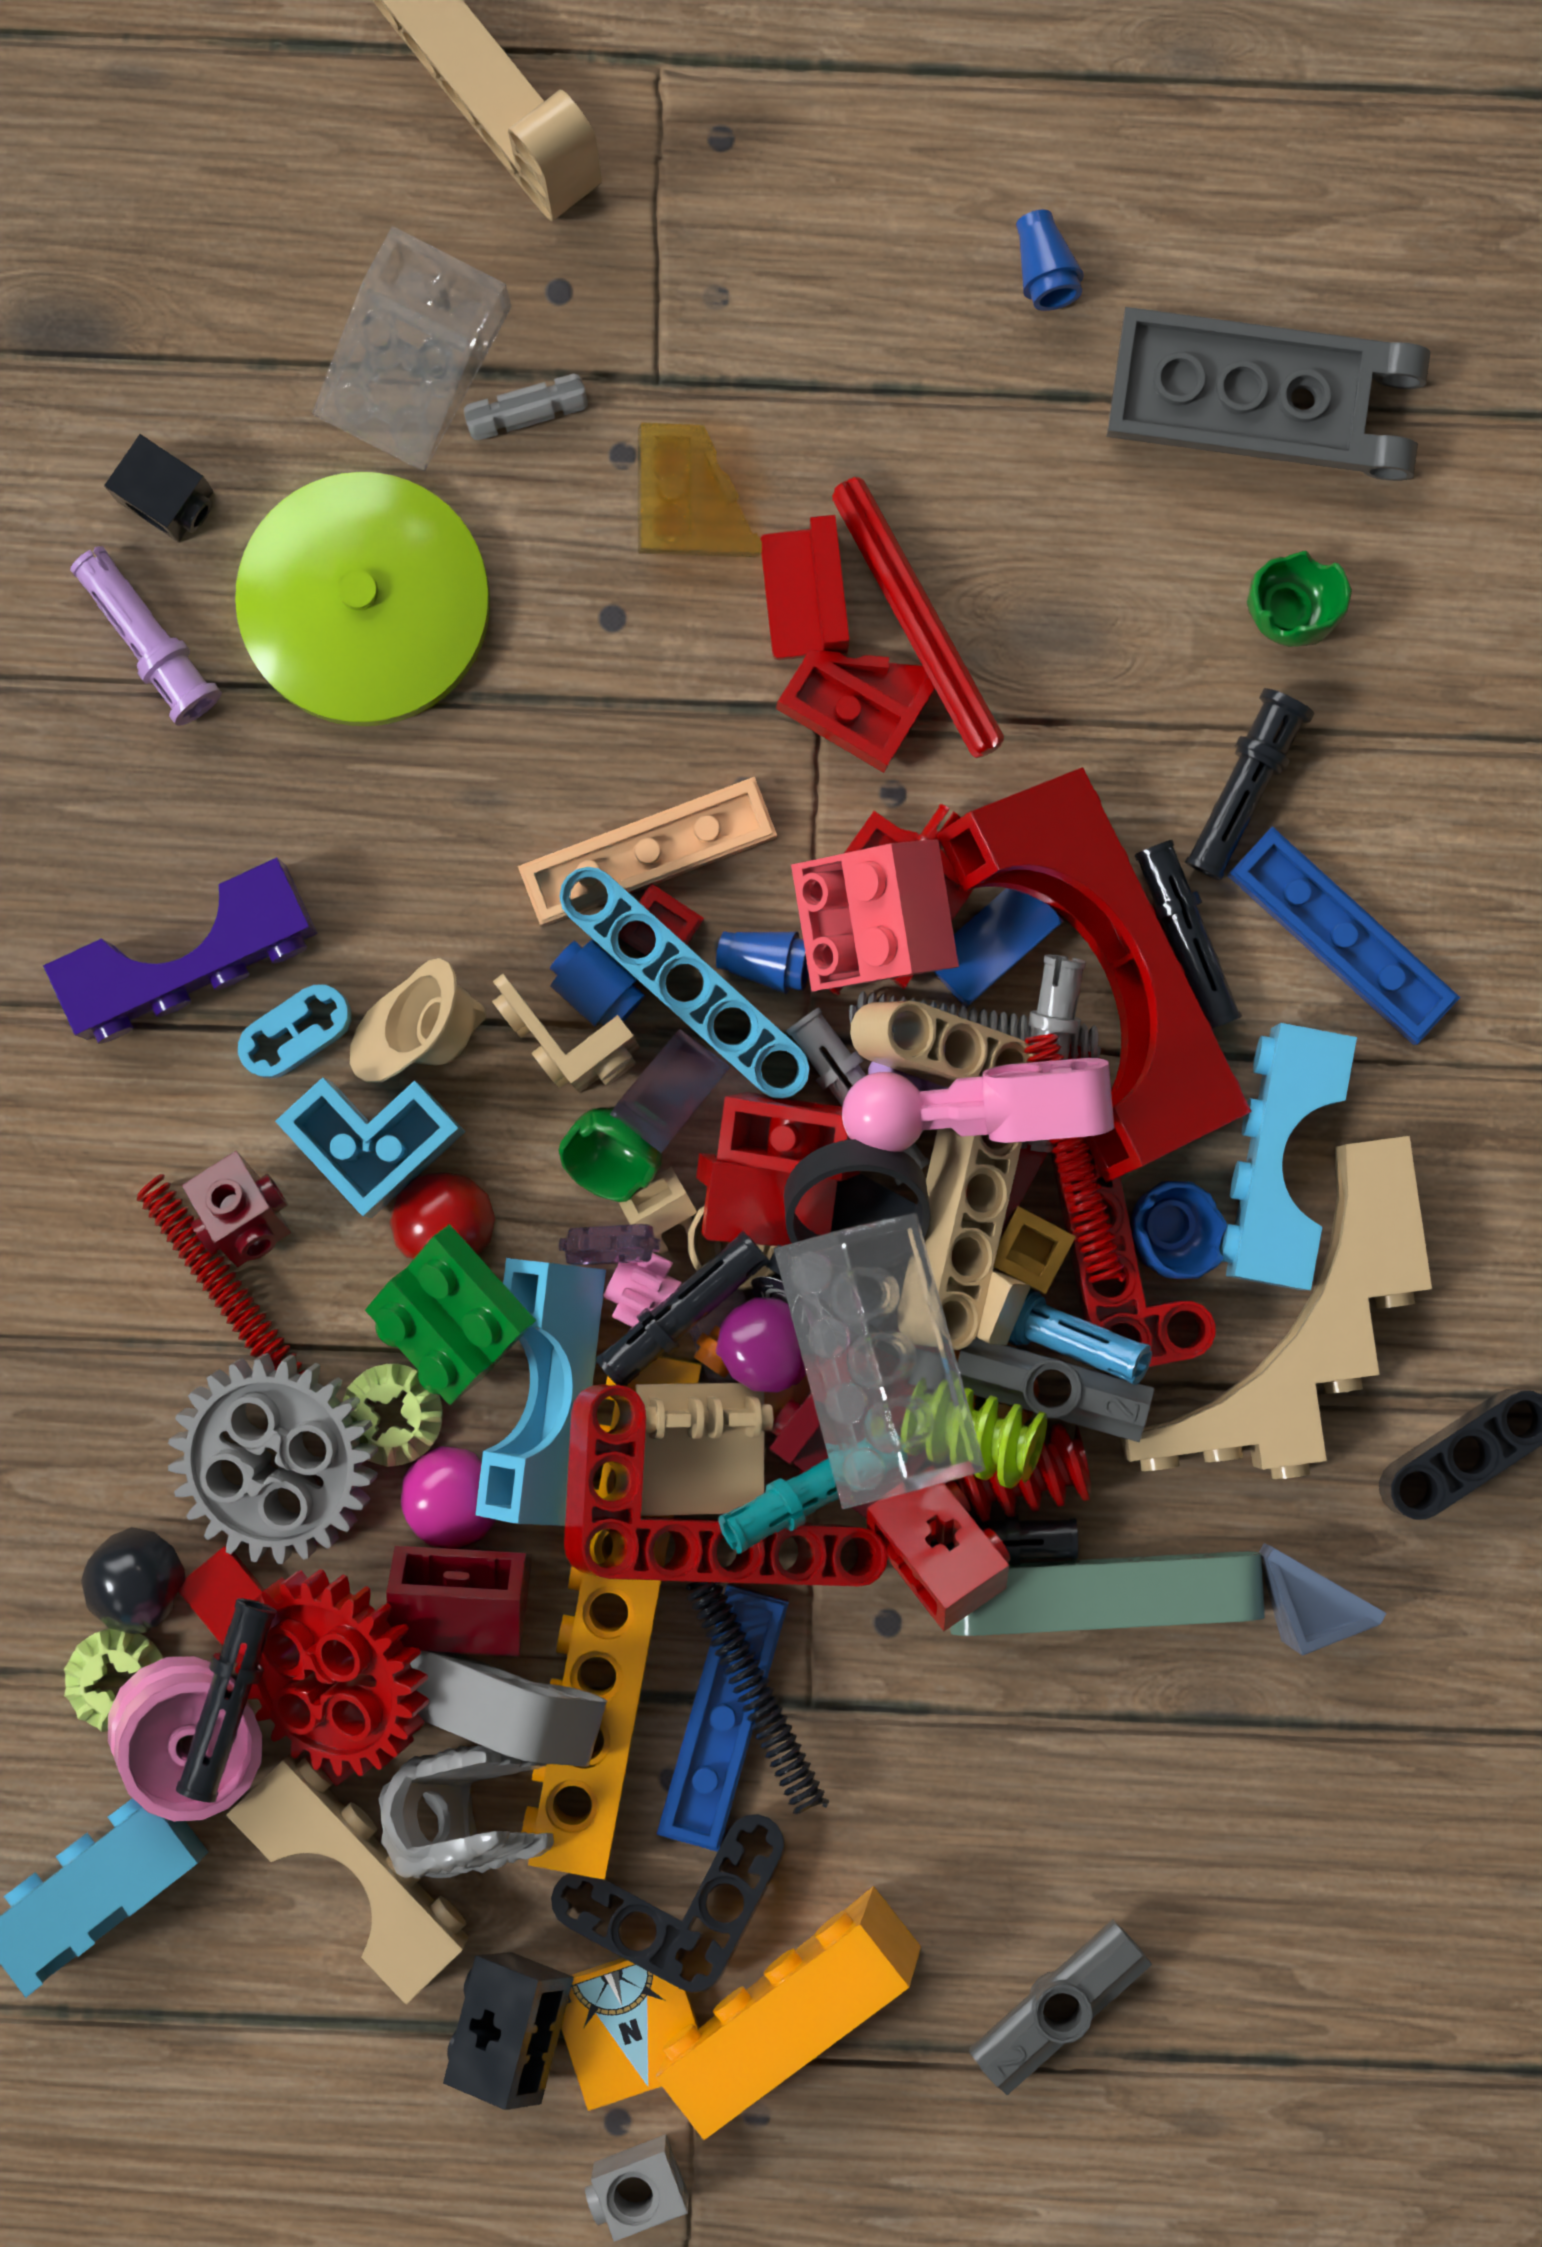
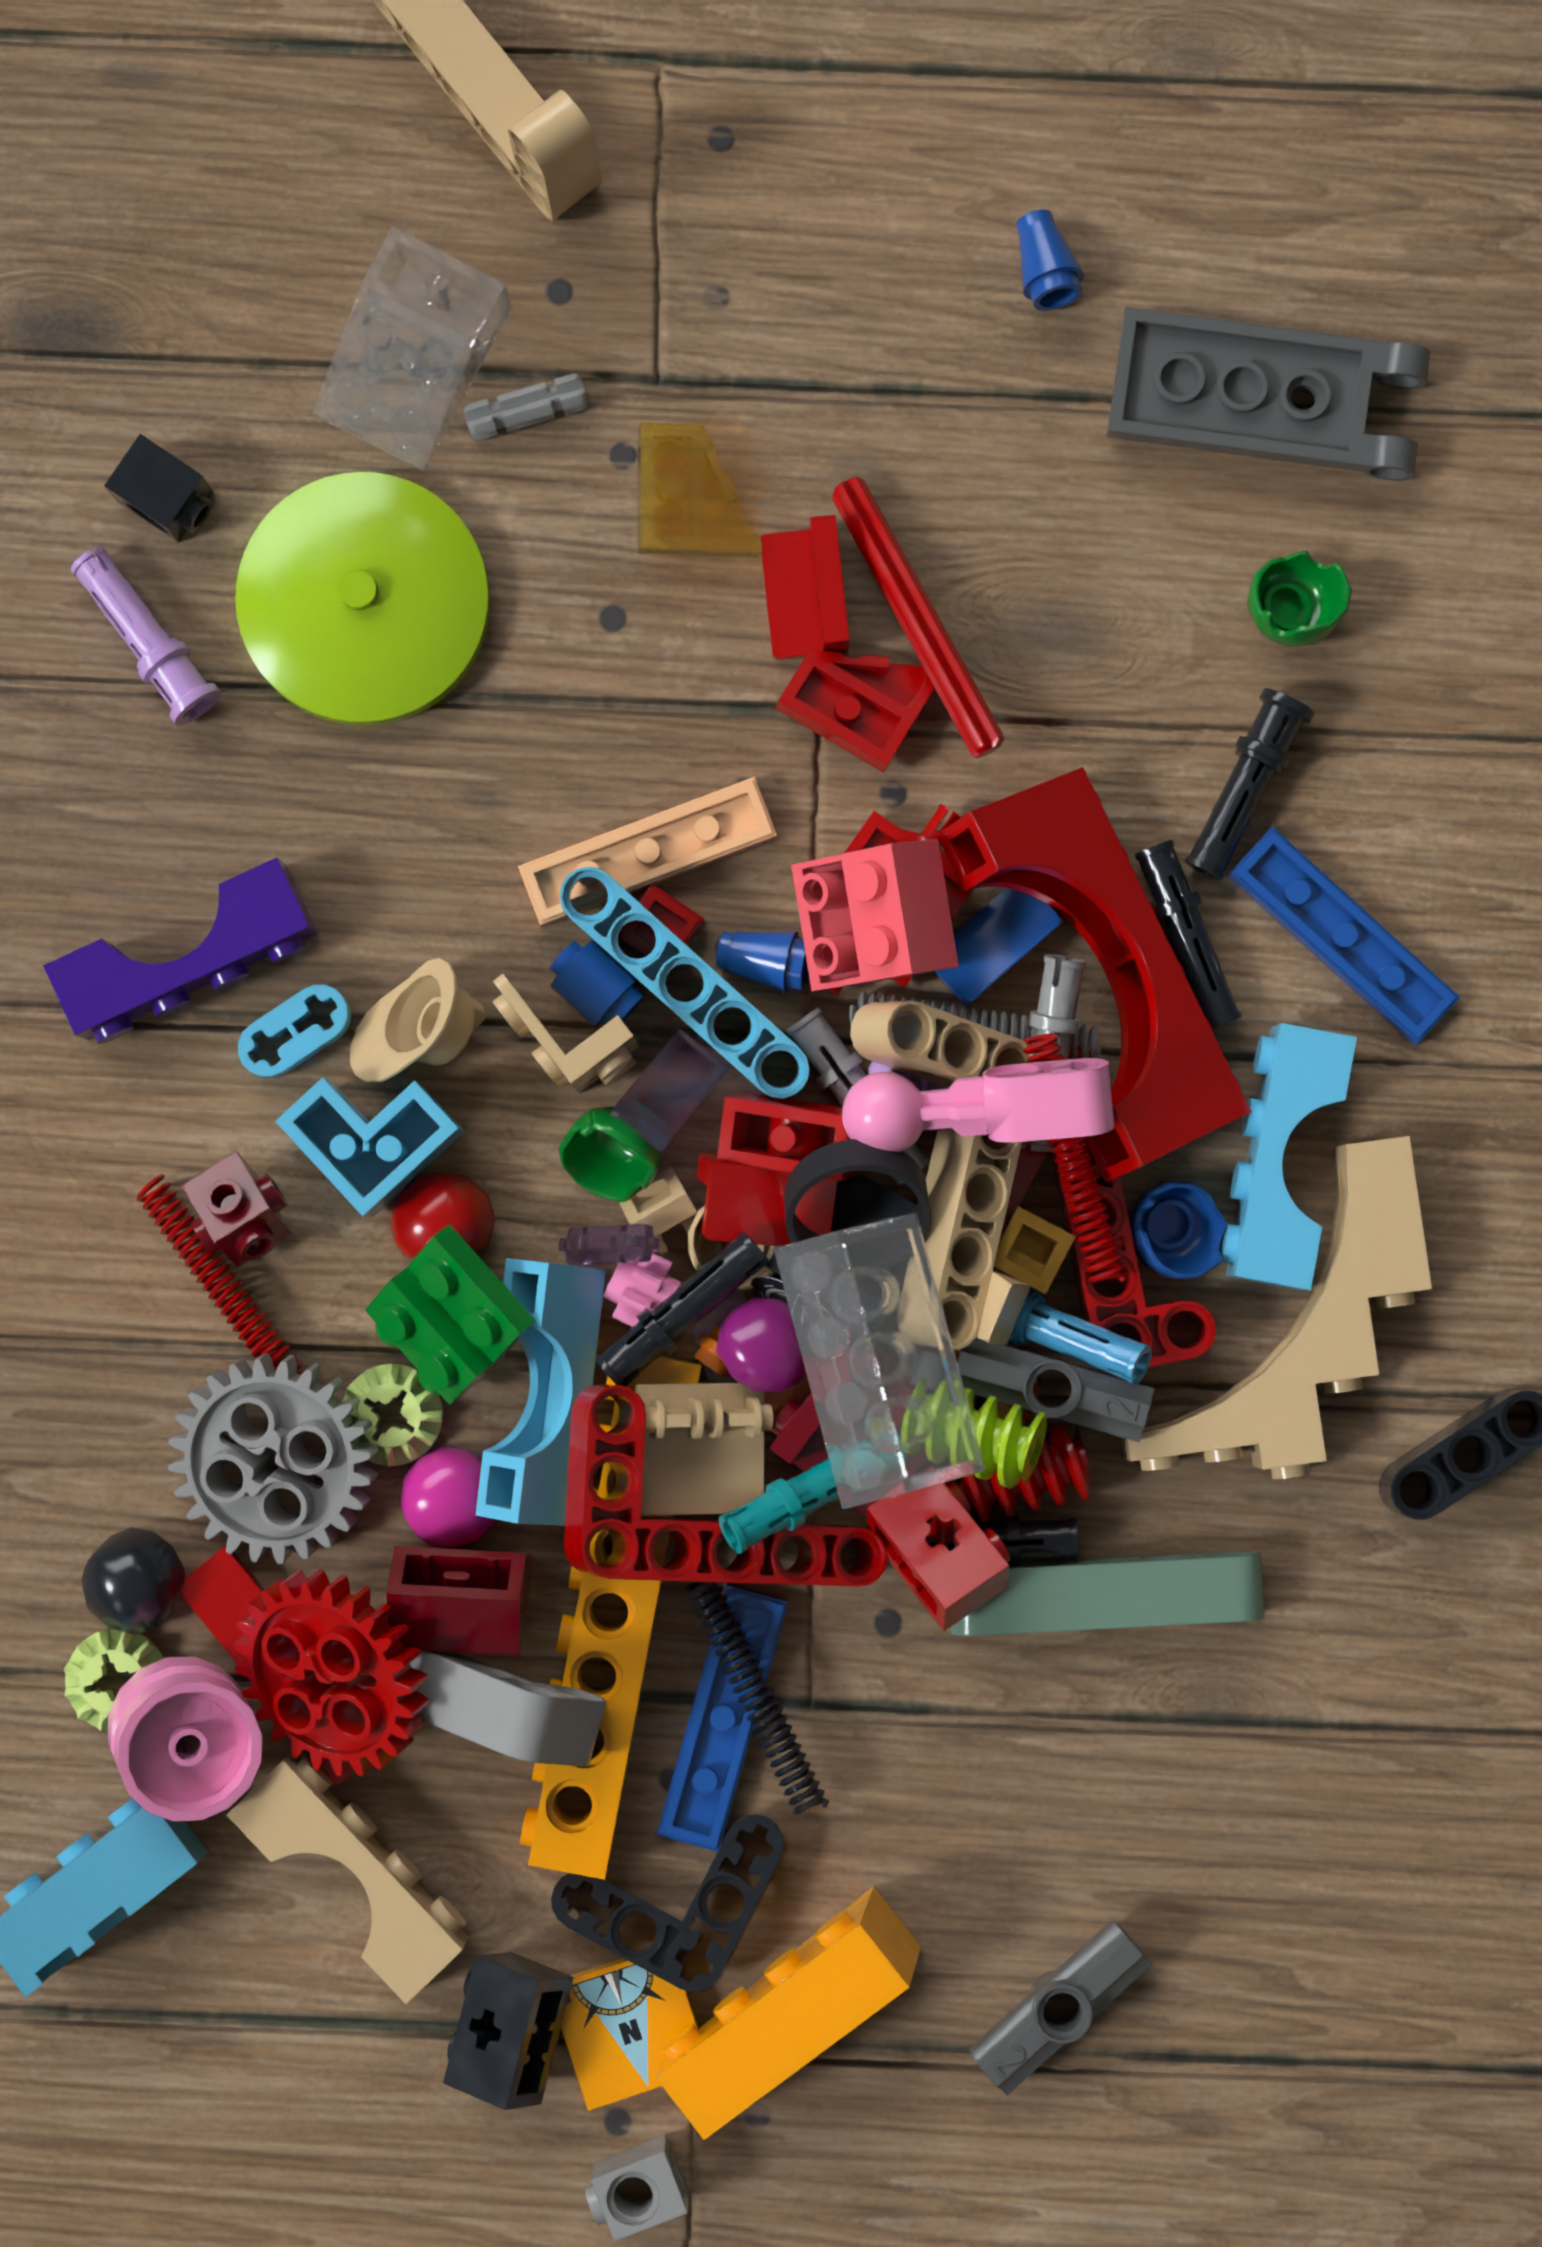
black pin [176,1598,277,1803] -> none
light grey piece [378,1745,554,1879] -> none
sand blue slope [1259,1543,1387,1656] -> none

